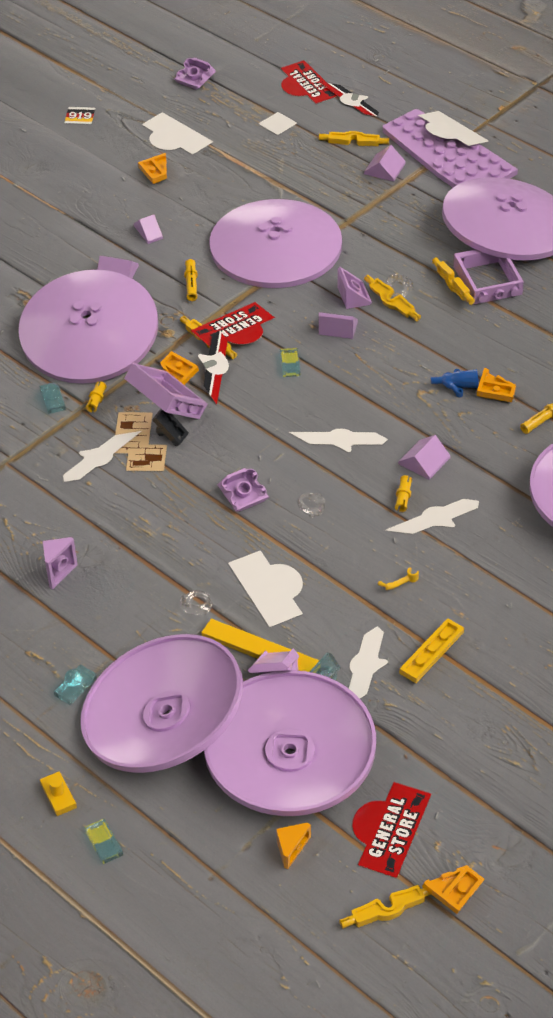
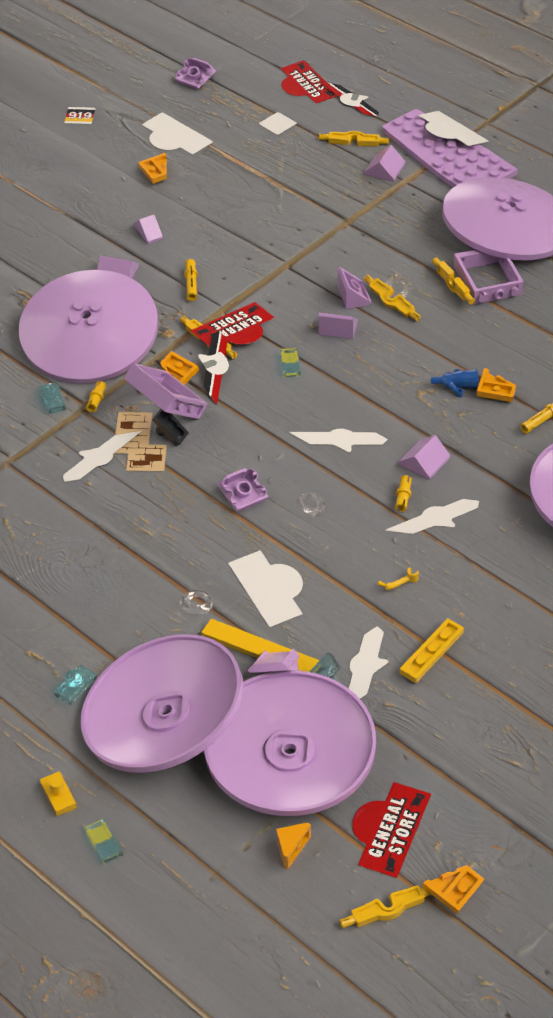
lavender slope [43,537,78,589] -> none
lavender dish [210,199,342,288] -> none

